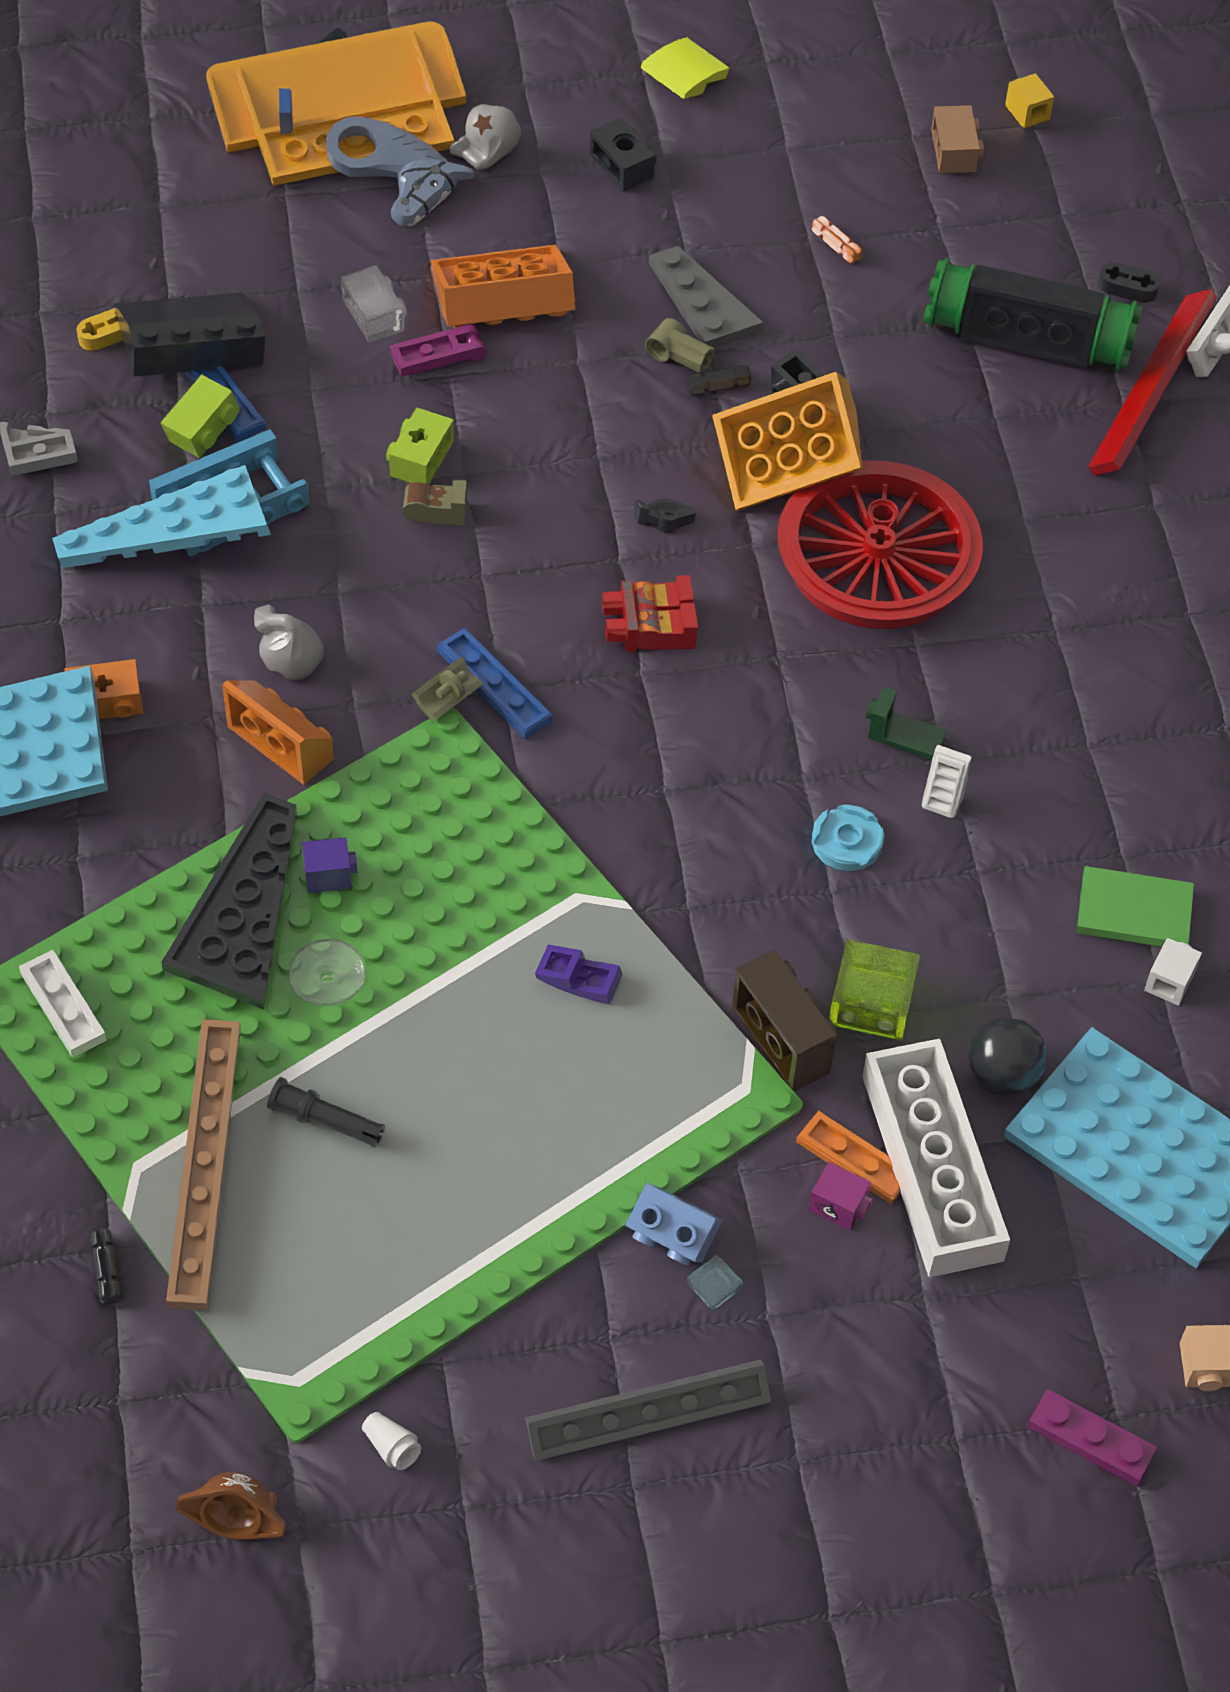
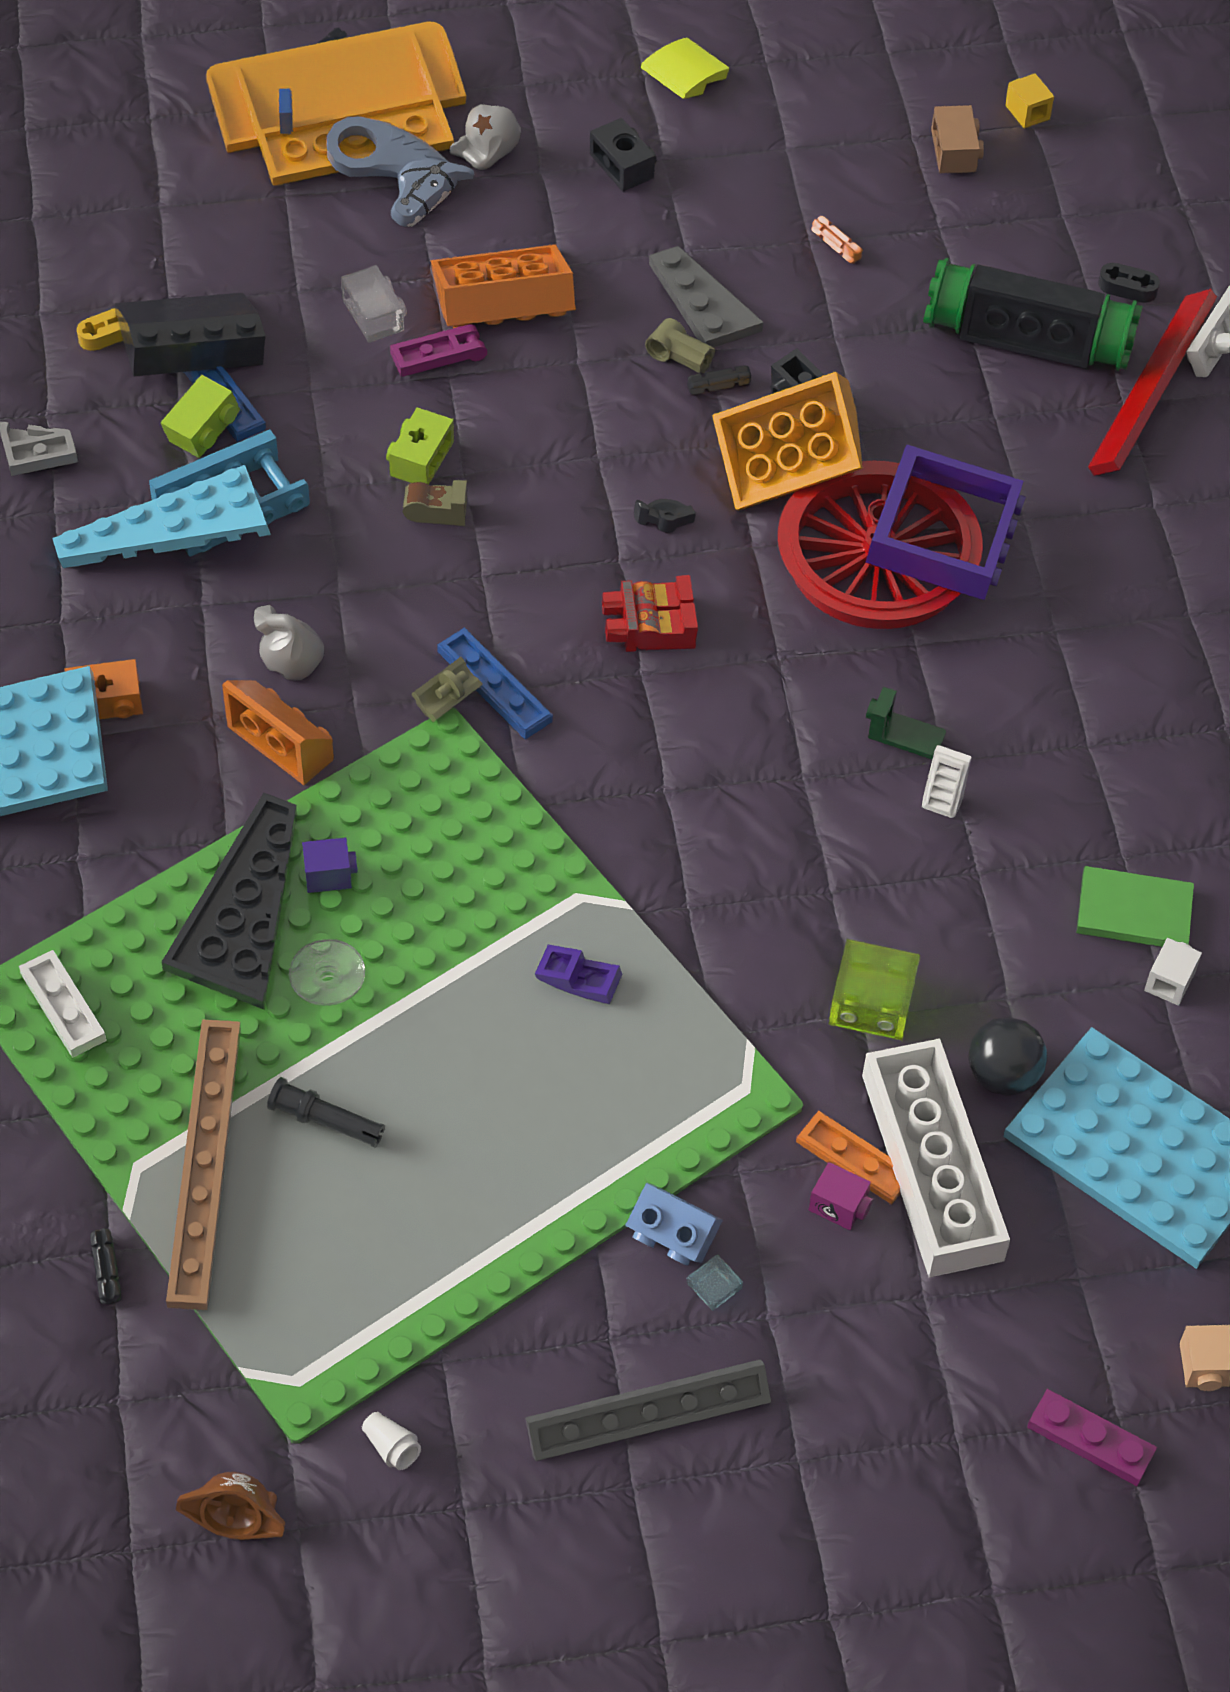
dark brown brick [732,949,837,1092] -> none
medium azure tile [811,804,885,872] -> none
none -> dark purple window [866,444,1026,600]

